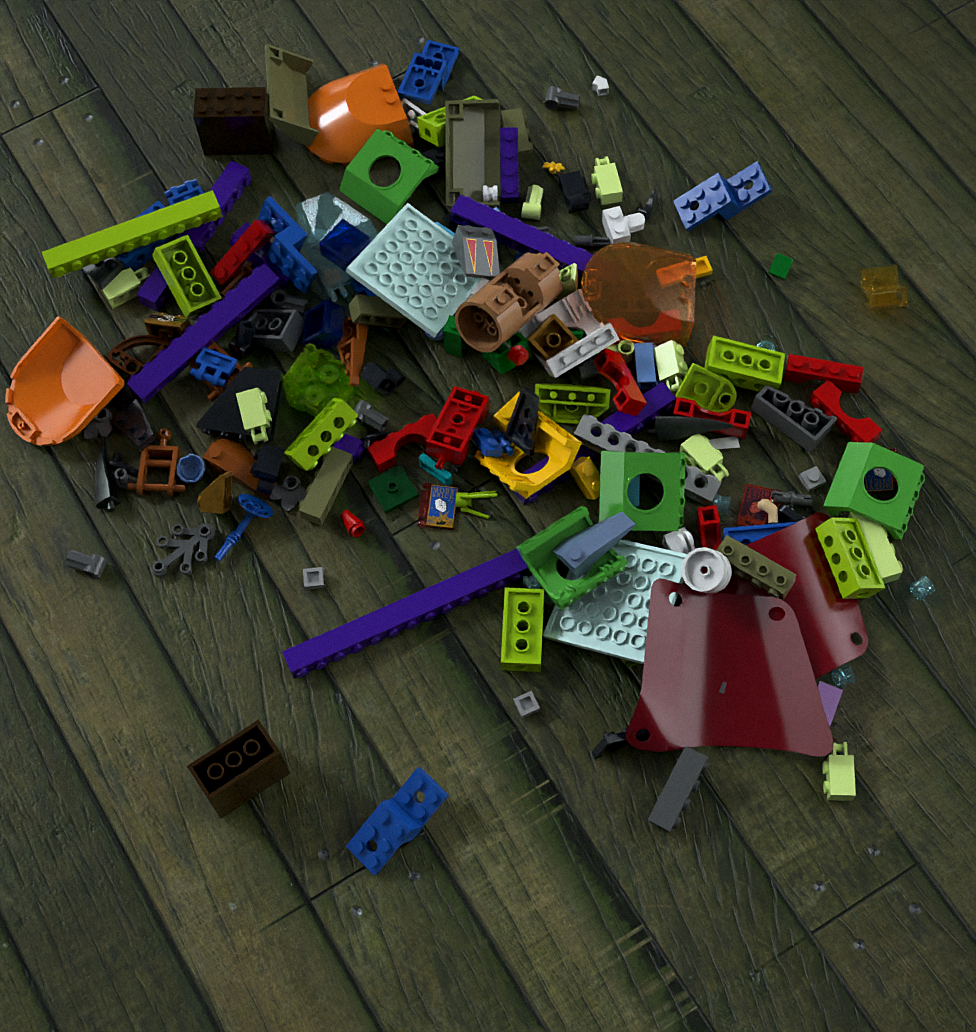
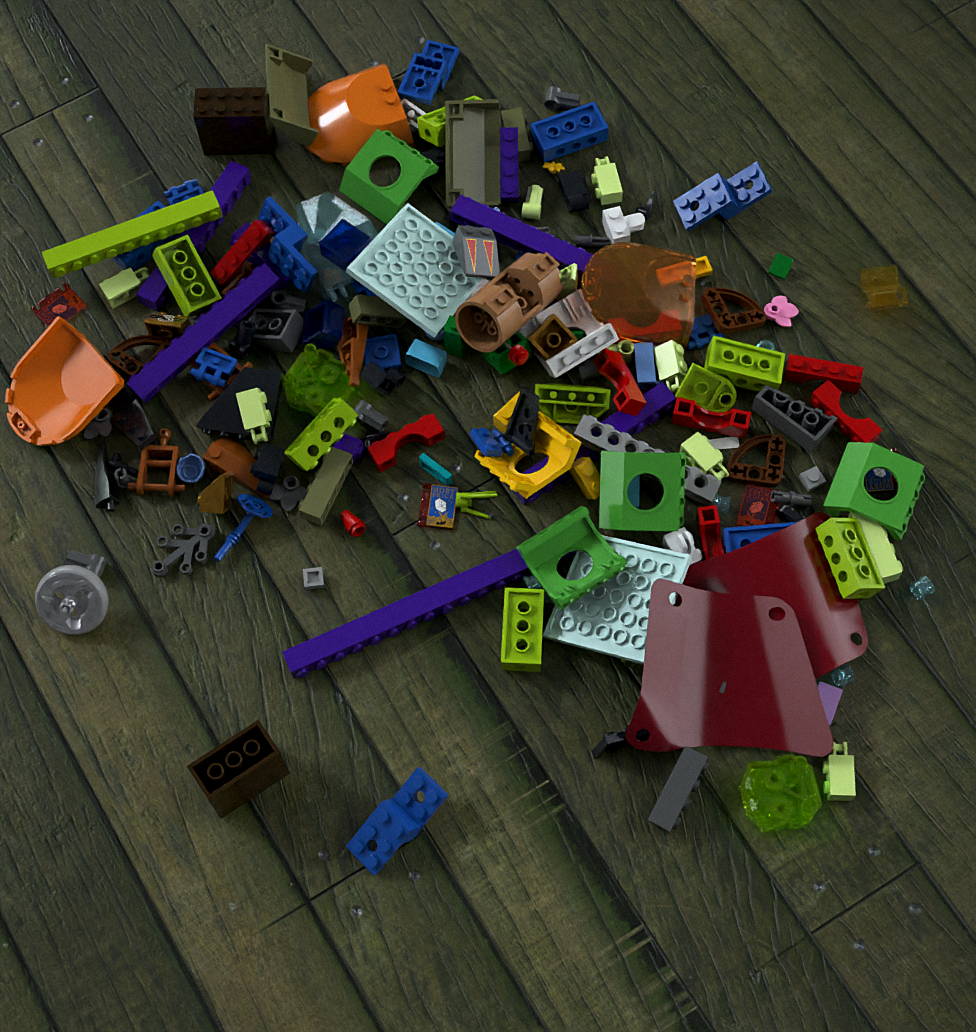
black wing [81,258,125,290] -> none
dark green plate [367,465,419,514] -> none
red brick [426,386,489,470] -> none
white wheel [483,185,497,202] -> none
light grey plate [513,691,540,718] -> none
sand blue wedge [552,512,636,578] -> none
white piece [592,76,609,96] -> none
pearl dark grey piece [648,416,733,441] -> none
white wheel [681,547,732,594] -> none
olive brick [716,535,796,600] -> none
tan arm [757,499,778,524] -> none
none -> clear red piece [31,282,86,327]
none -> flat silver wheel [35,565,109,635]
none -> blue plate [363,334,402,371]
none -> medium azure piece [405,339,447,378]
none -> blue brick [530,102,608,162]
none -> blue plate [681,314,724,350]
none -> reddish brown beam [701,287,767,334]
none -> reddish brown beam [727,434,786,488]
none -> clear neon green brick [739,754,822,834]
none -> bright pink plate [764,296,799,327]

